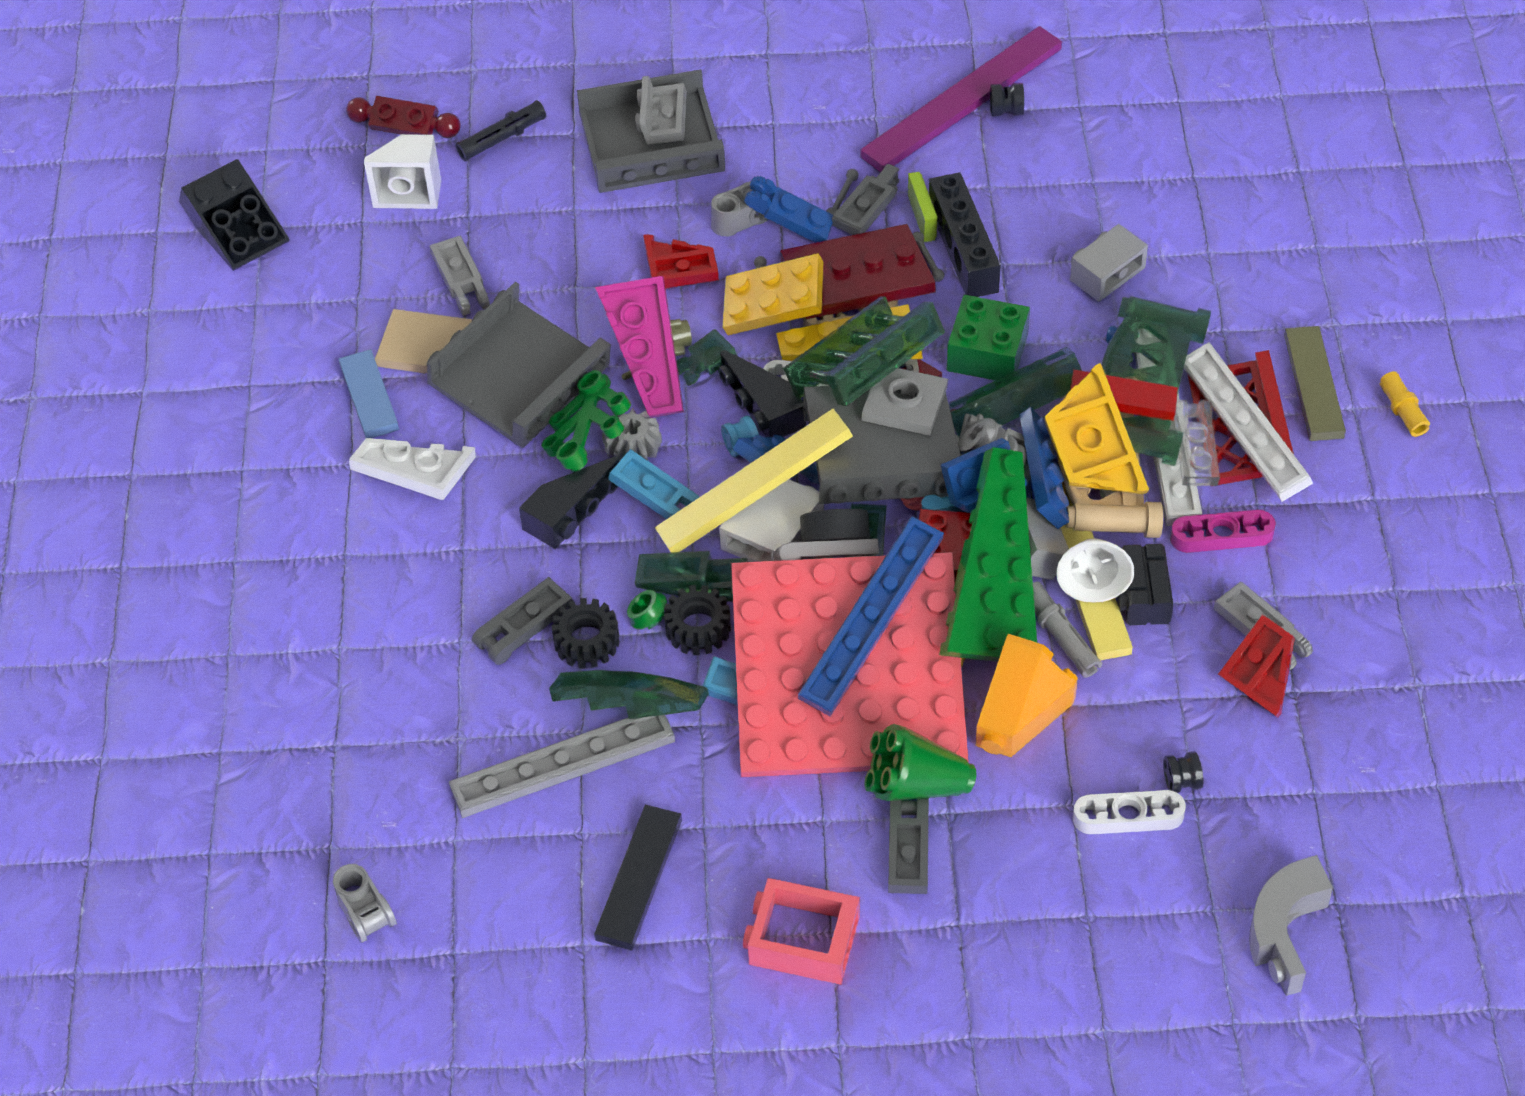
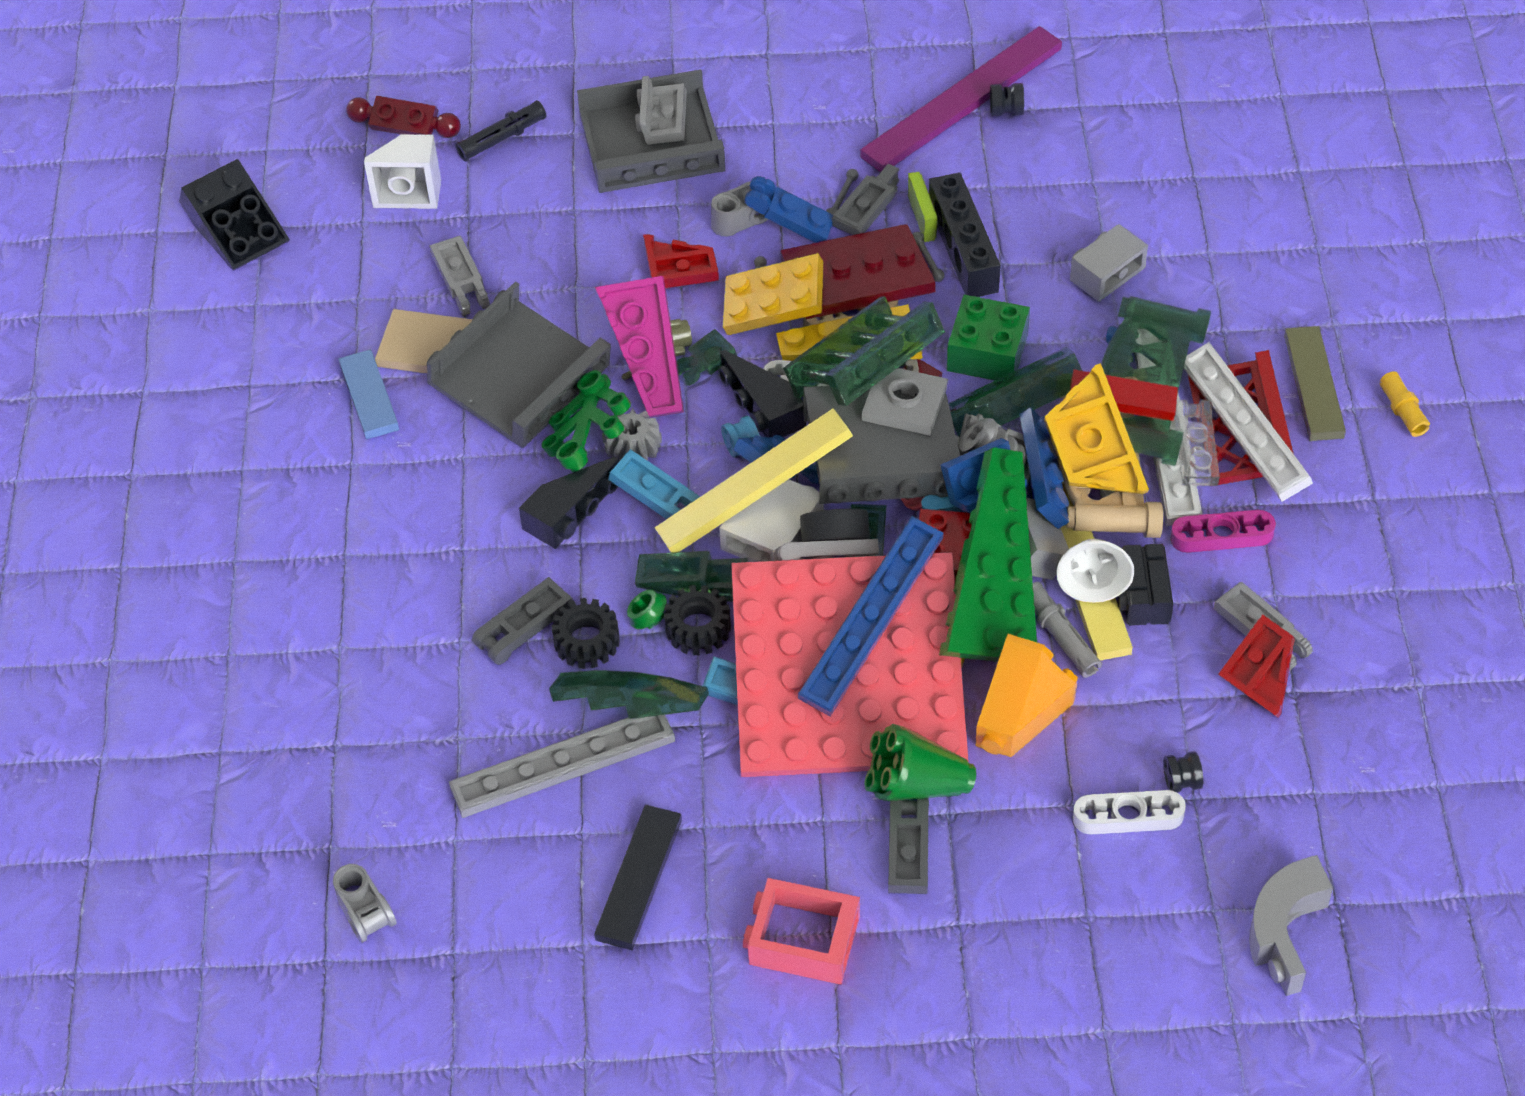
white wing [349,438,476,500] -> none

